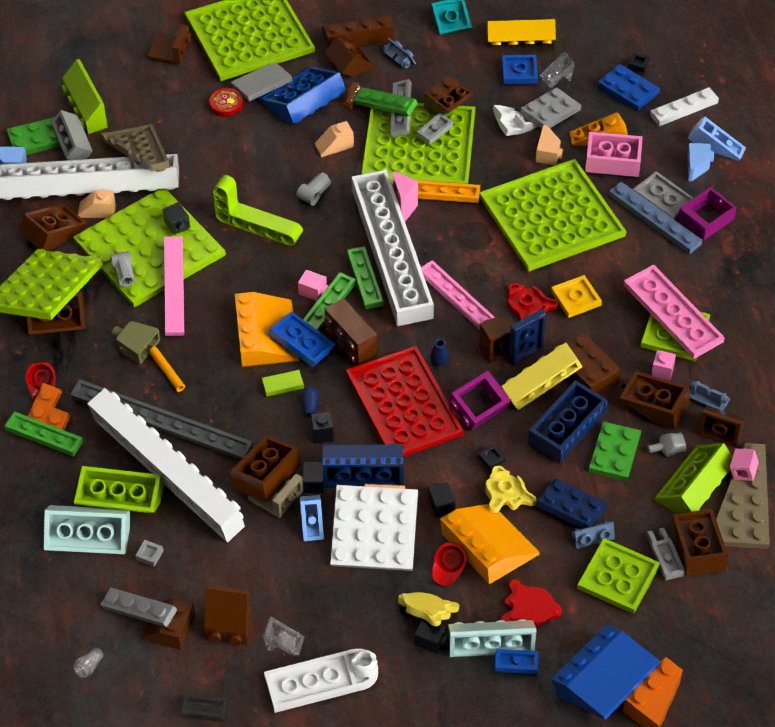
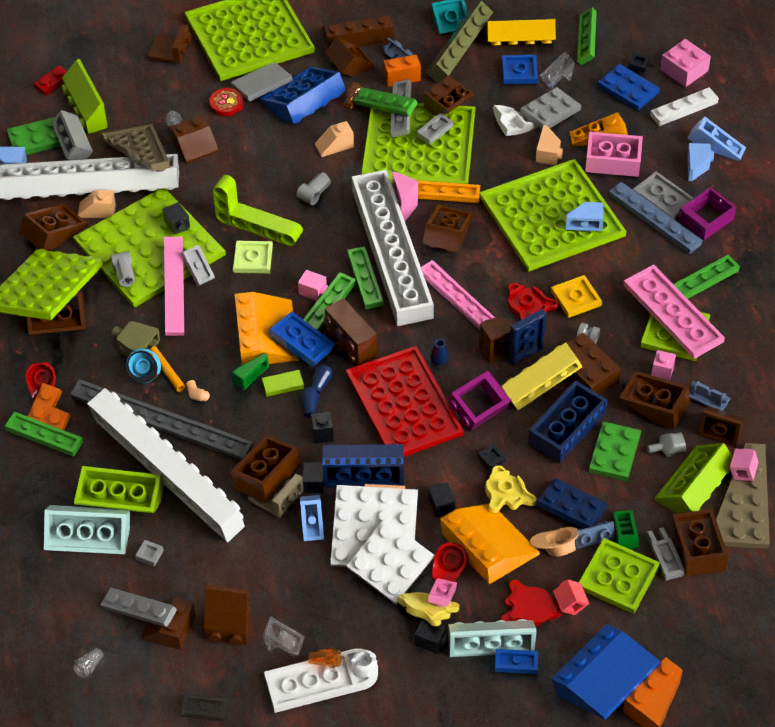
none -> red plate [34,65,67,96]
none -> medium azure piece [126,348,161,383]
none -> clear cone [164,111,183,127]
none -> reddish brown slope [170,115,218,164]
none -> light grey plate [181,245,215,287]
none -> light nougat arm [186,380,210,402]
none -> green slope [232,353,269,390]
none -> yellowish green tile [233,241,273,274]
none -> clear orange cone [309,647,341,669]
none -> dark blue cone [310,365,333,394]
none -> white plate [347,519,434,604]
none -> orange brick [383,54,421,87]
none -> reddish brown slope [423,205,473,253]
none -> olive brick [426,1,493,83]
none -> bright pink plate [428,578,457,607]
none -> light nougat piece [530,527,579,557]
none -> coral brick [553,579,589,615]
none -> light blue slope [566,202,603,231]
none -> light grey wheel [576,322,600,344]
none -> bright green plate [577,7,597,66]
none -> green slope [612,510,639,550]
none -> bright pink brick [660,39,711,87]
none -> bright green plate [673,255,740,299]

